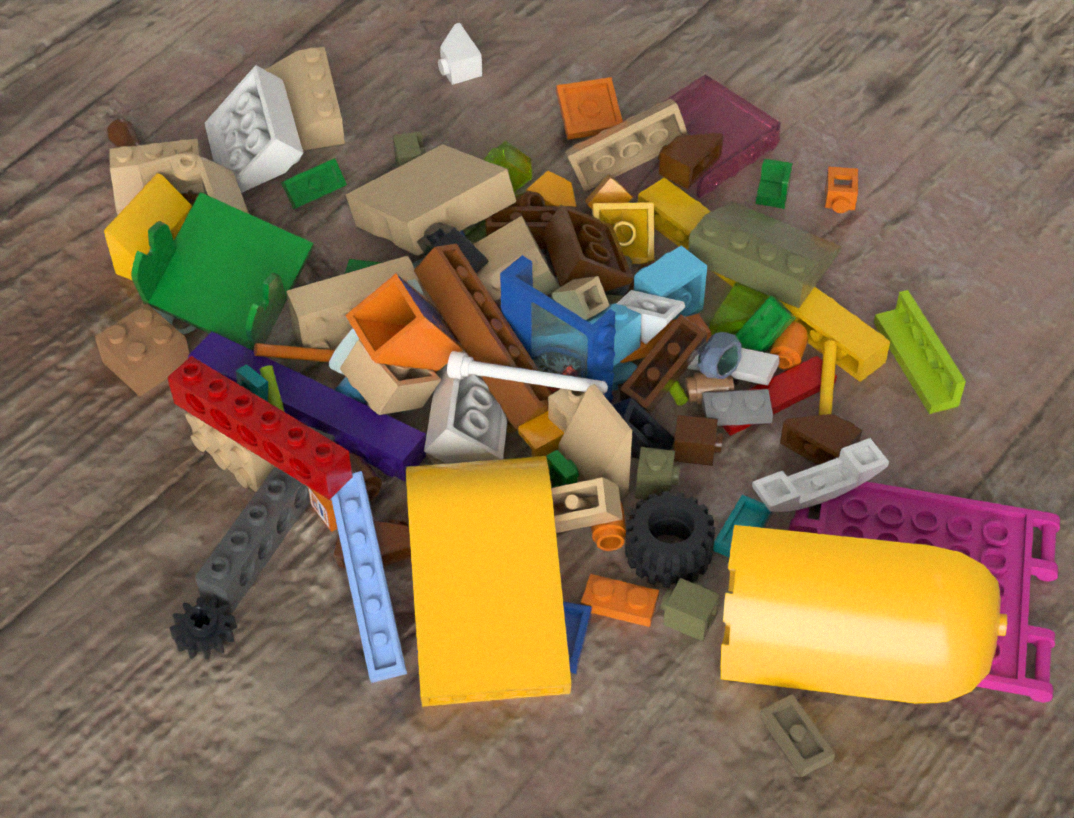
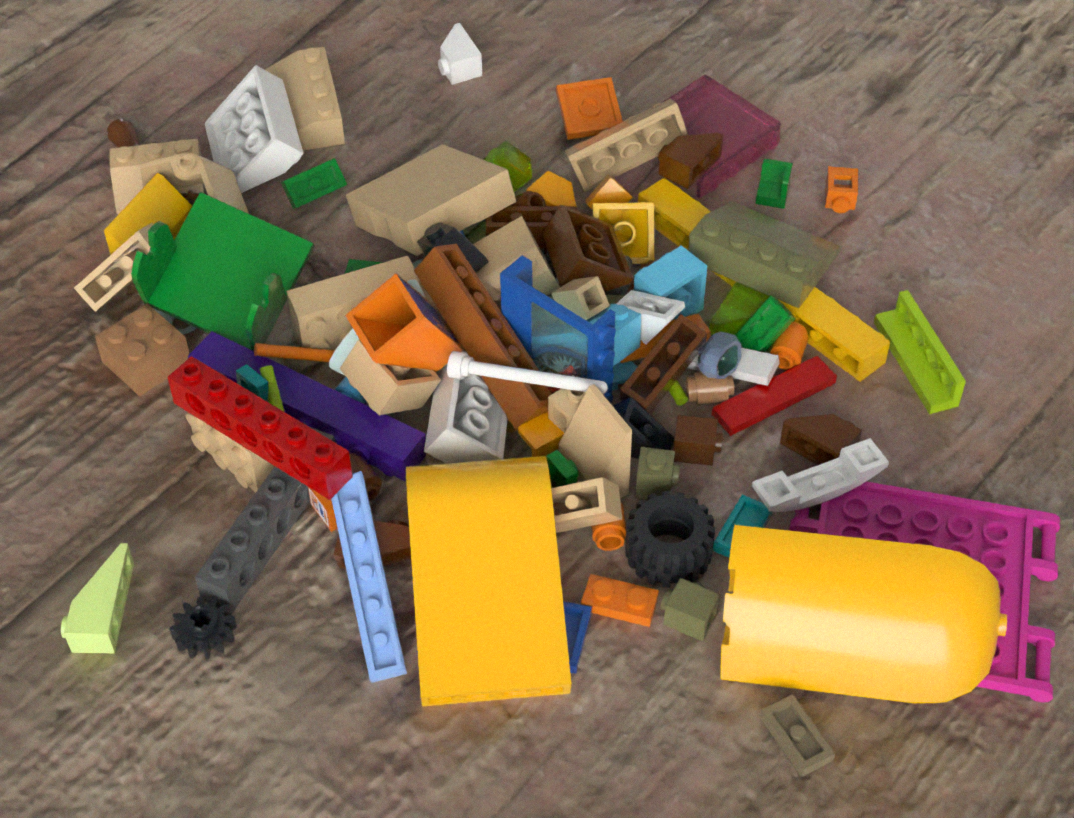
olive brick [393,131,426,168] -> none
light grey plate [702,389,773,426] -> none
yellow bar [818,340,837,415] -> none
none -> yellowish green slope [61,543,134,654]
none -> tan brick [74,223,154,312]

